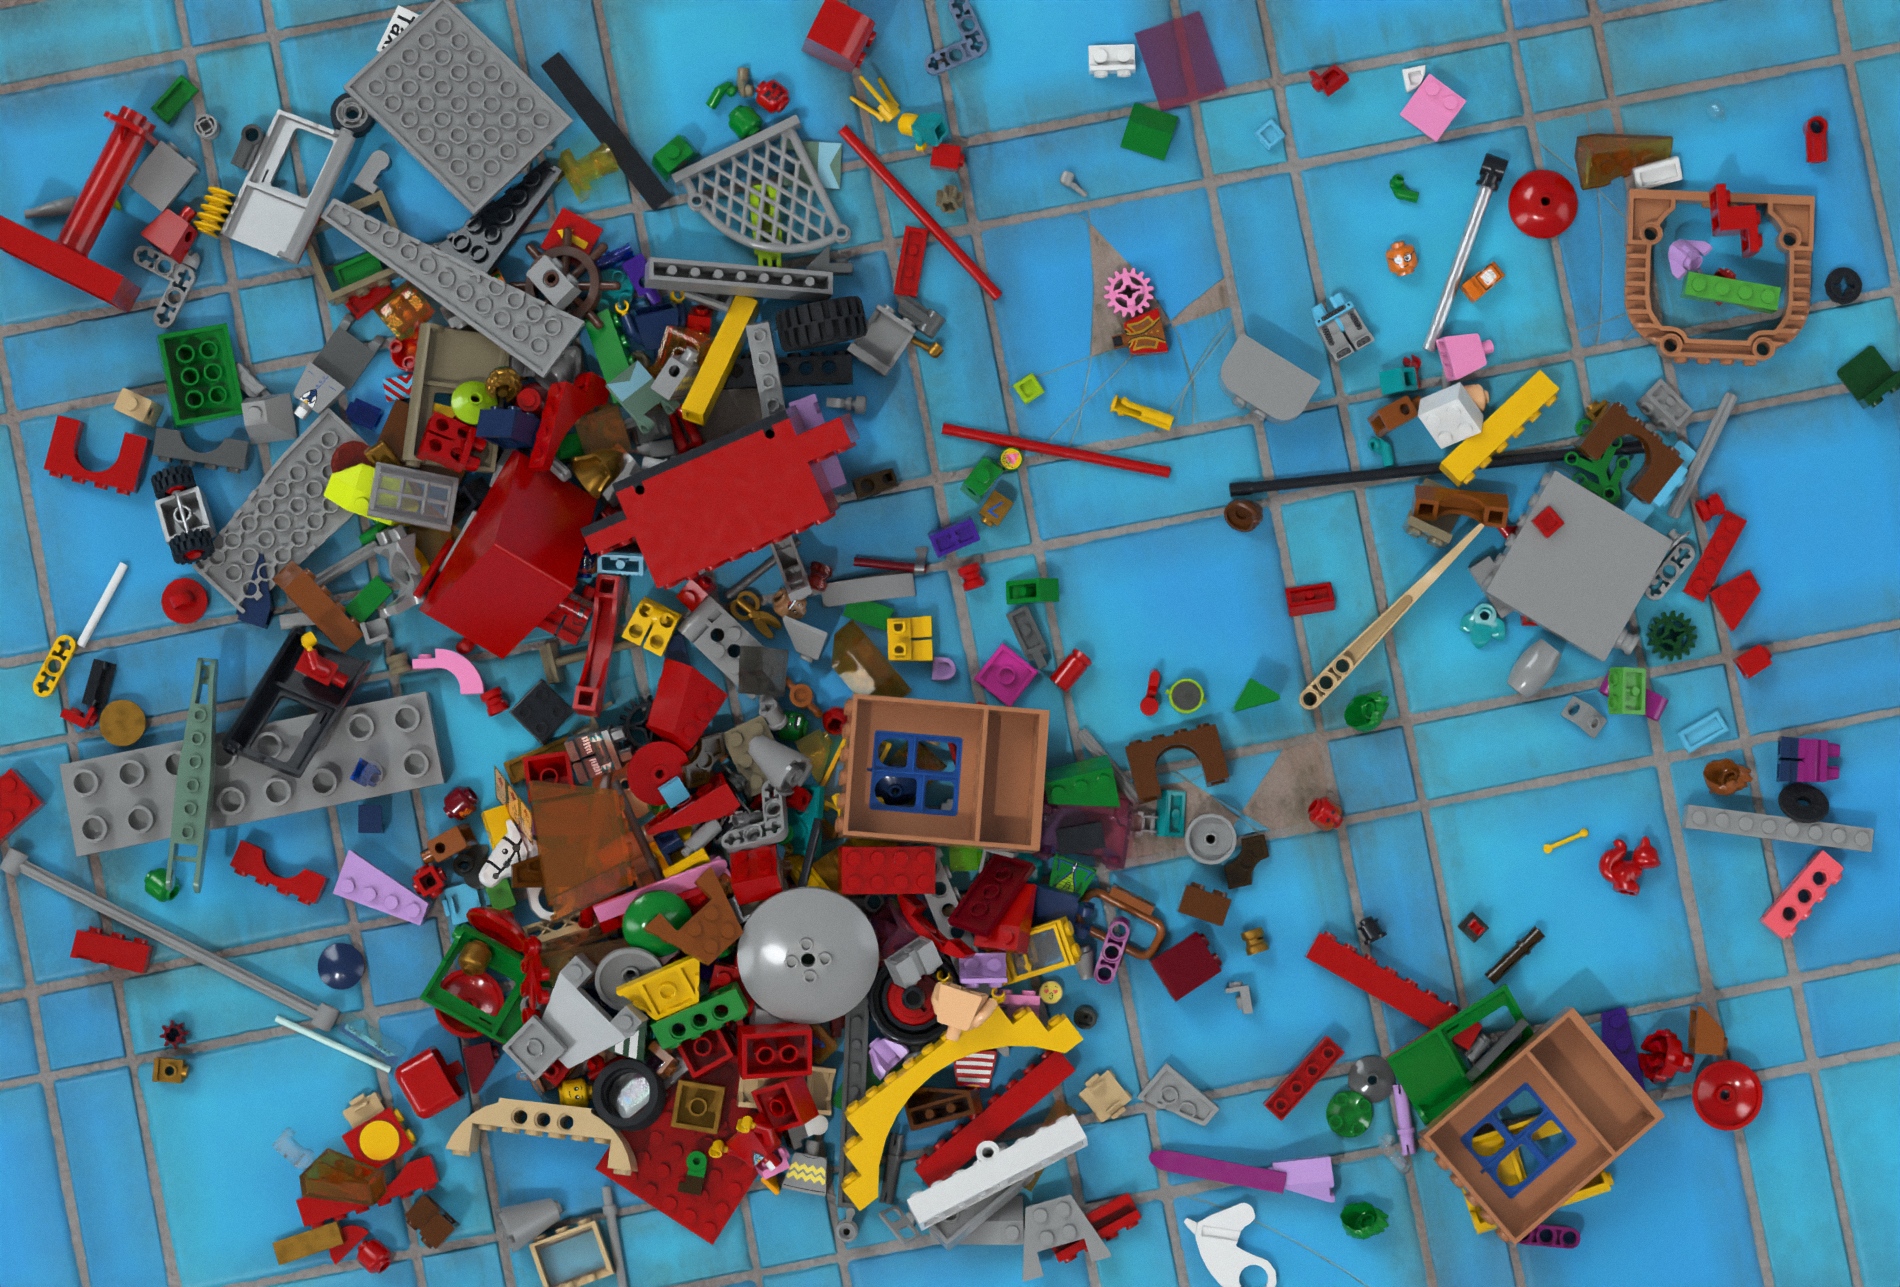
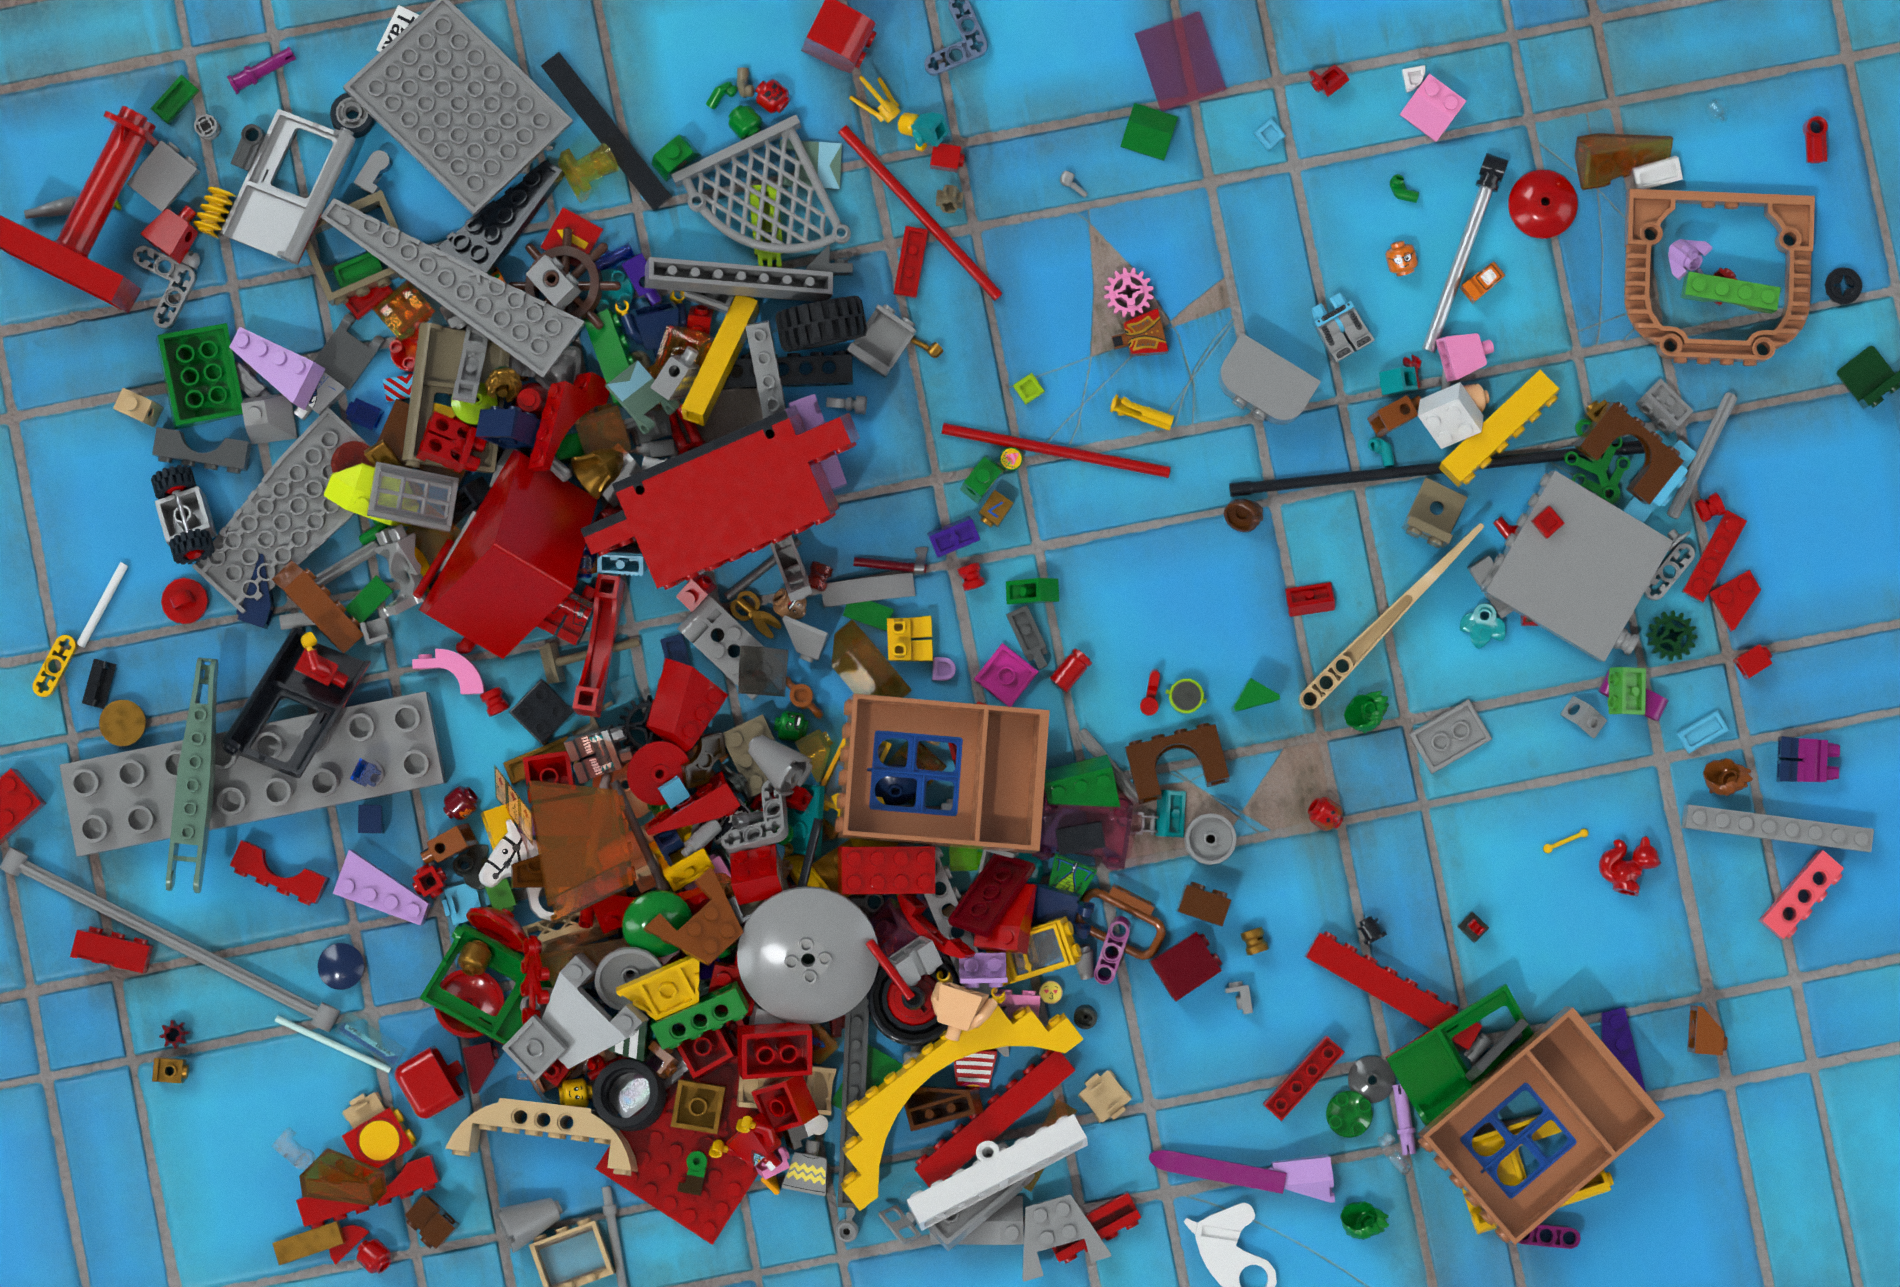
red arch [43,415,152,496] -> none
red bracket [60,706,99,730] -> none
green head [144,868,180,902] -> none
dark tan wheel [385,652,413,677] -> none
bright pink piece [593,859,727,923] -> none
yellow hips [621,596,682,657] -> none
light grey connector [758,688,788,731] -> none
red piece [822,706,847,736] -> none
dark brown leg [852,468,899,501] -> none
lavender brick [868,1037,910,1080] -> none
dark grey pin [879,1132,905,1205] -> none
dark grey piece [897,296,946,339] -> none
white bracket [1088,44,1136,78] -> none
light grey wing [1136,1062,1220,1126] -> none
dark brown tile [1224,834,1269,889] -> none
dark orange arch [1412,485,1509,528] -> none
dark brown pin [1484,926,1545,985] -> none
light grey piece [1507,639,1562,699] -> none
red piece [1638,1028,1694,1084] -> none
red dish [1692,1060,1763,1131] -> none
red bracket [1709,184,1763,258] -> none
black wheel [1778,783,1829,823] -> none
none -> magenta pin [227,47,296,95]
none -> lavender wedge [229,327,325,410]
none -> light grey slope [452,325,488,404]
none -> red bar [865,939,915,1001]
none -> light grey tile [1408,699,1492,774]

